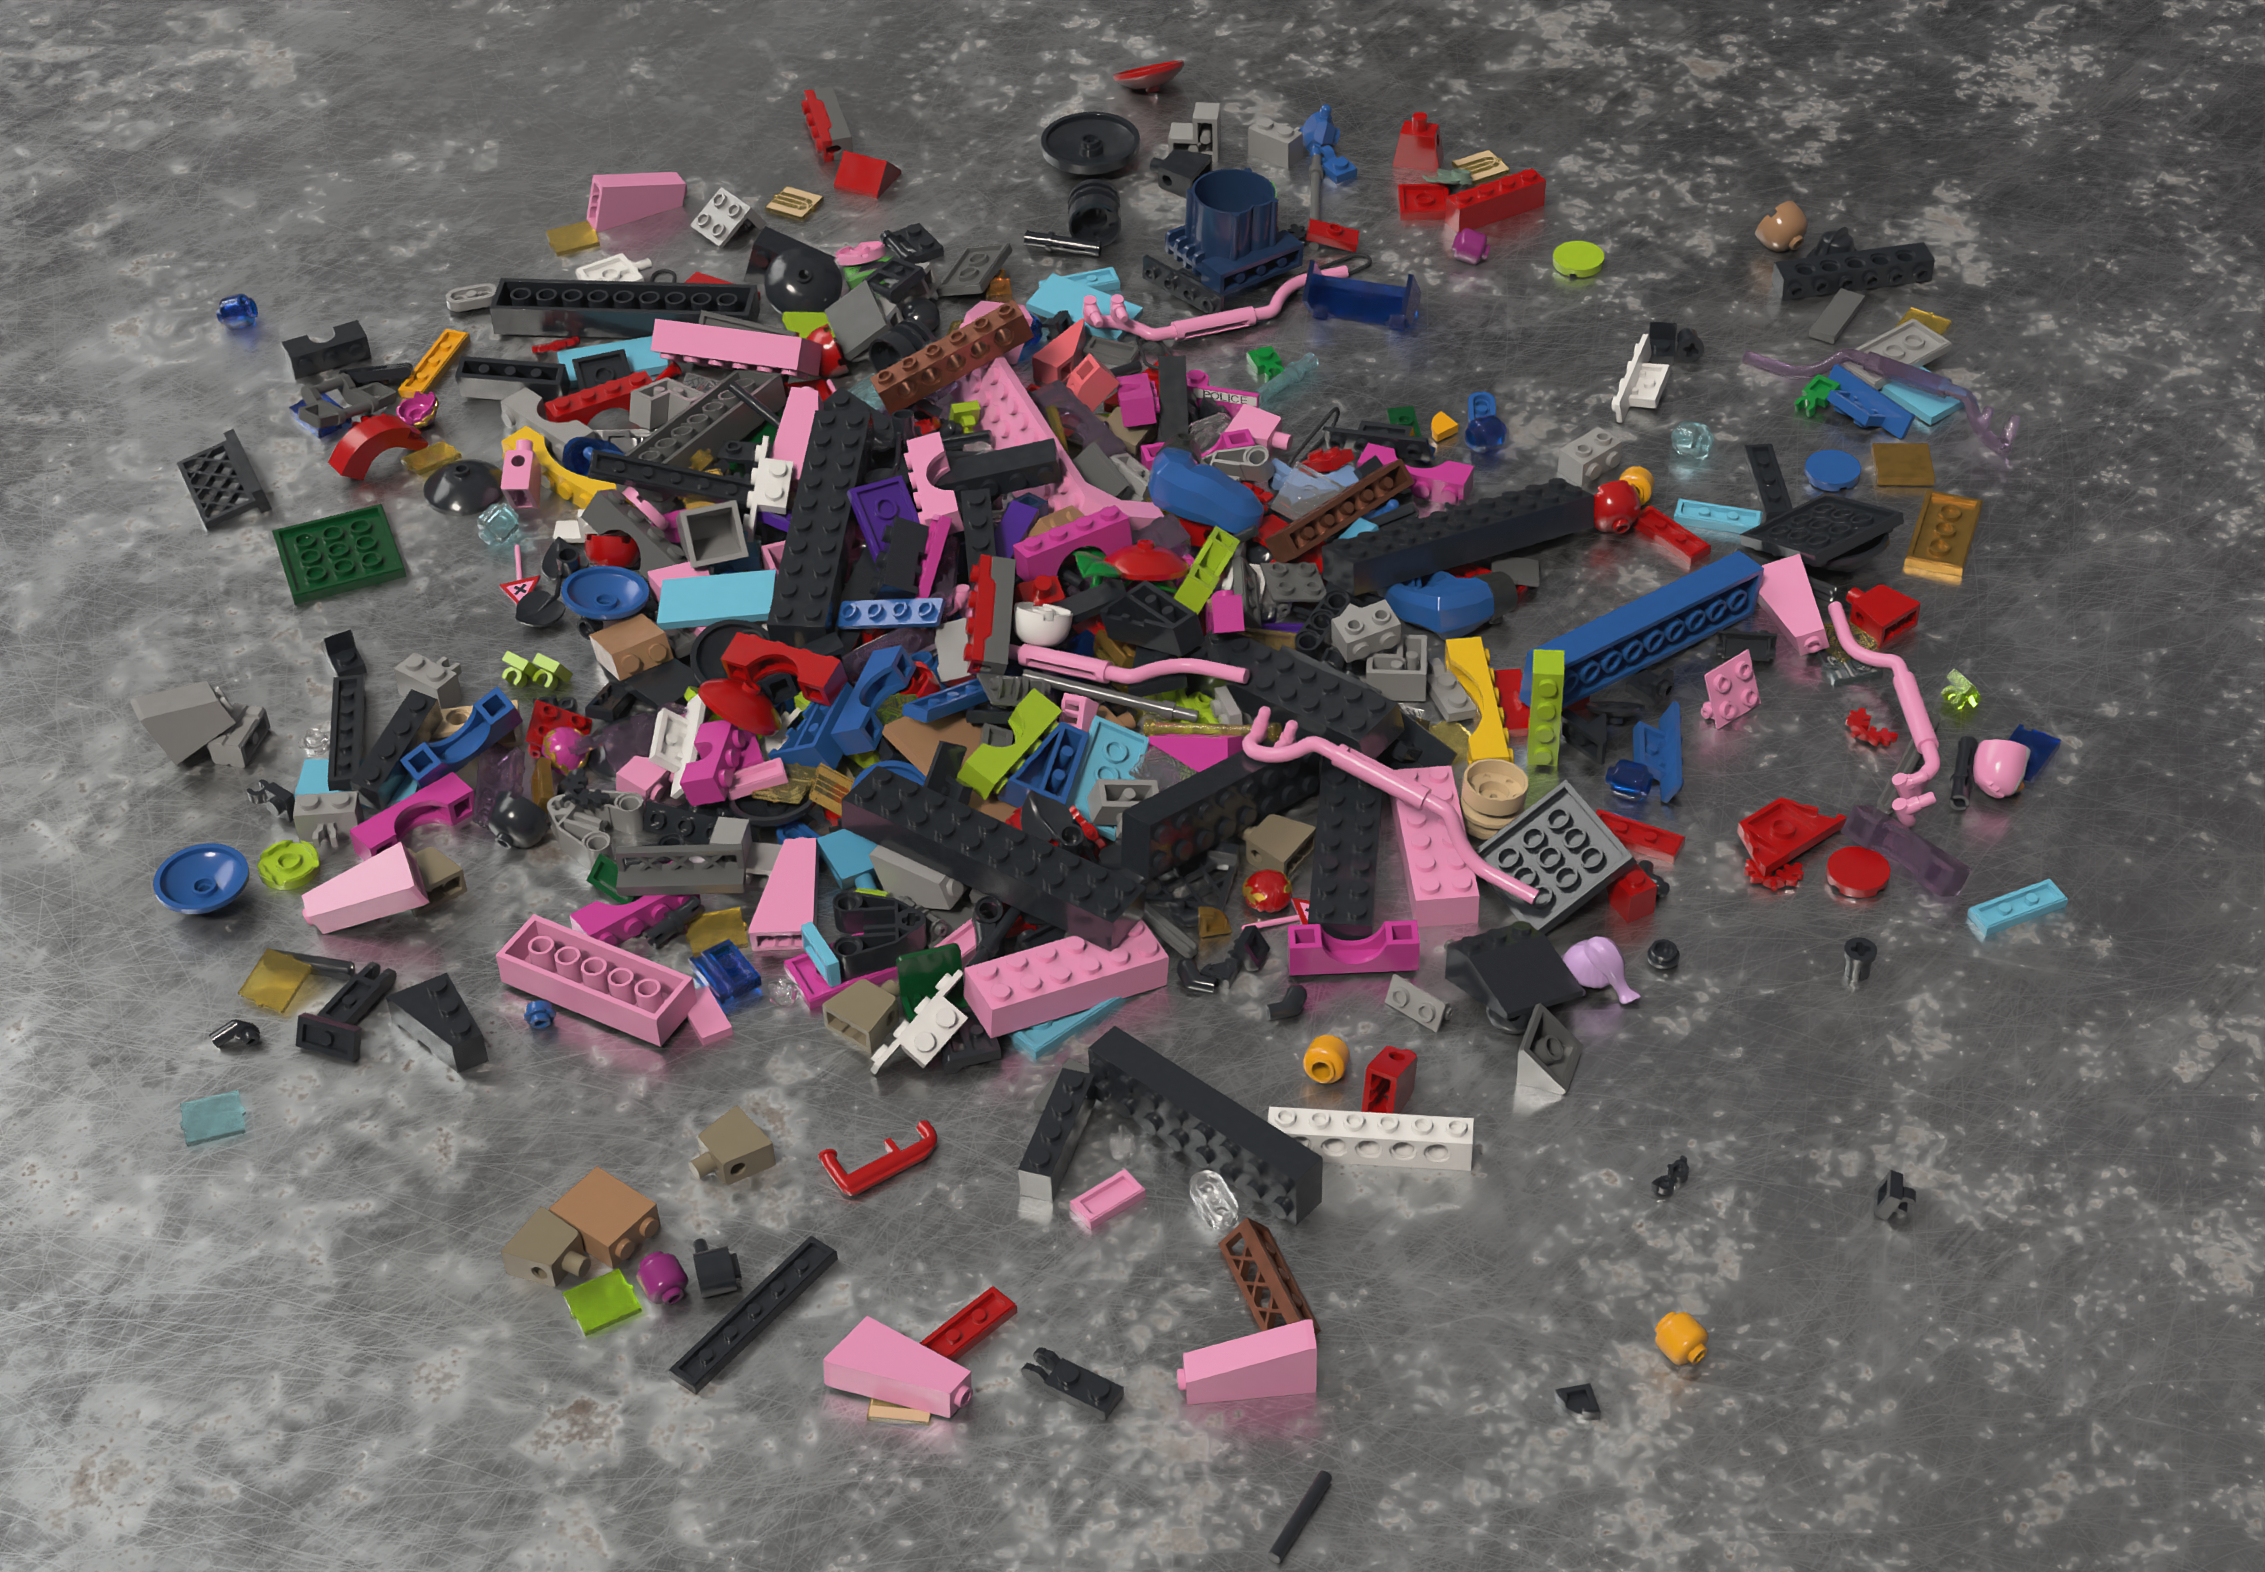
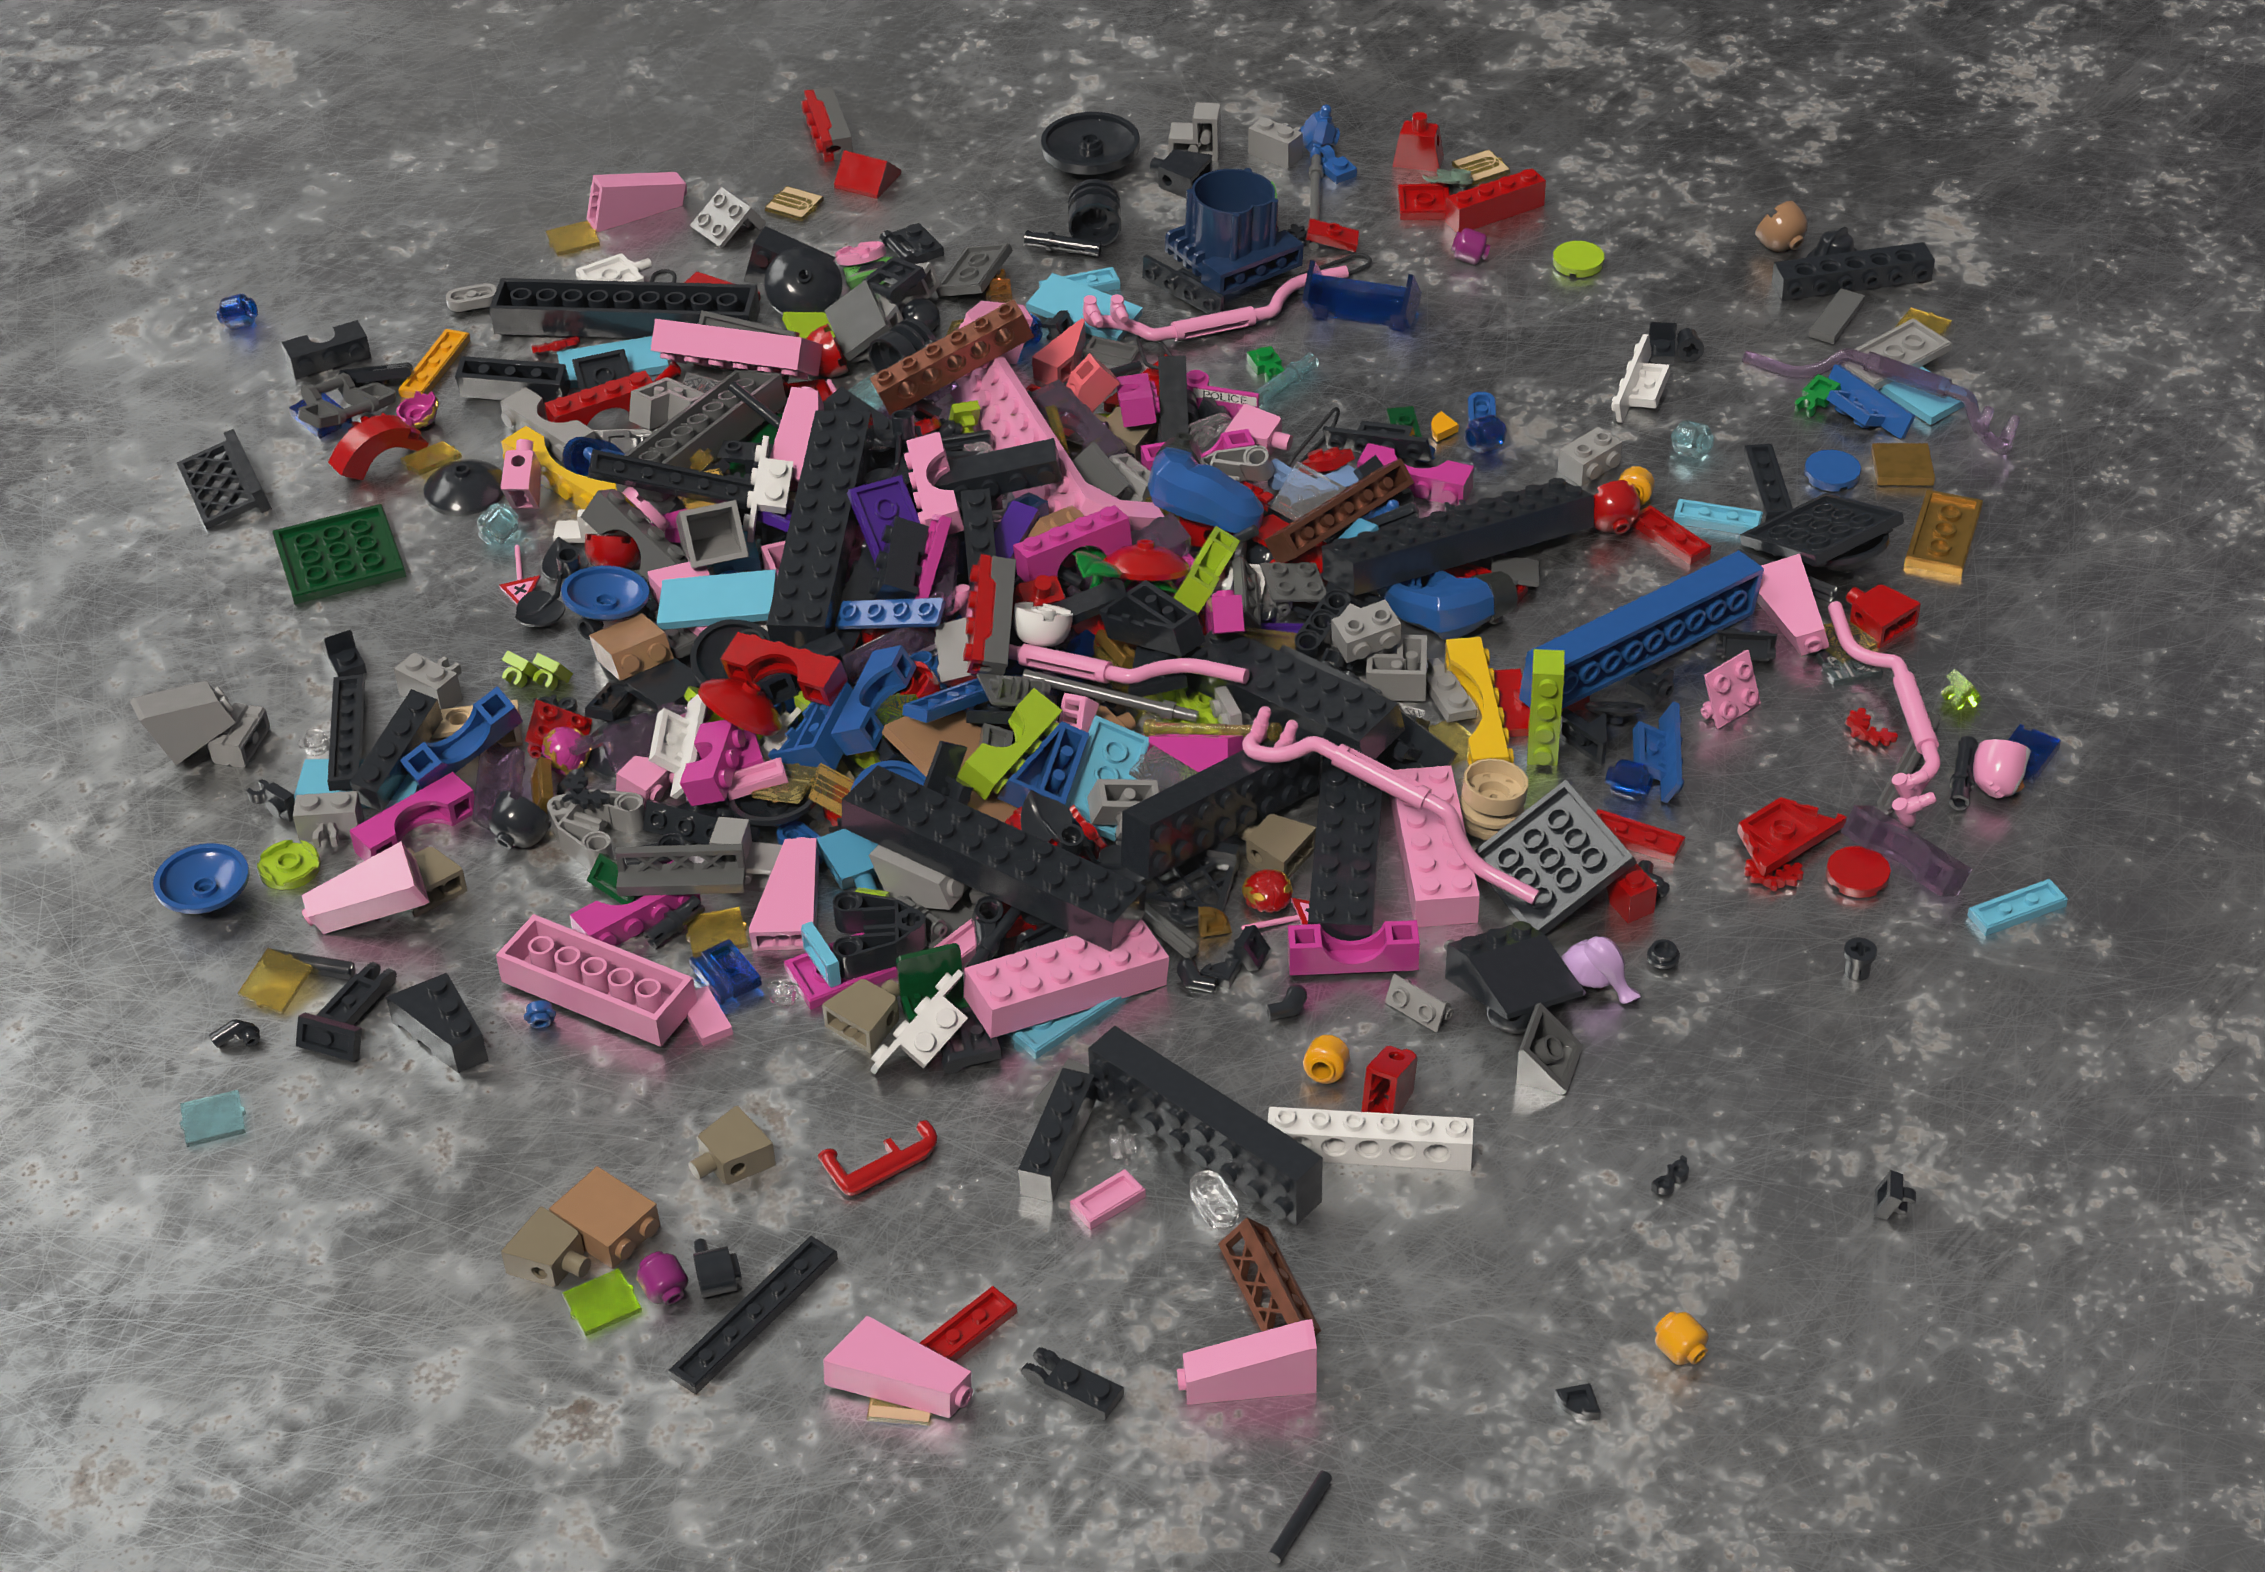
red dish [1113,60,1184,93] -> none

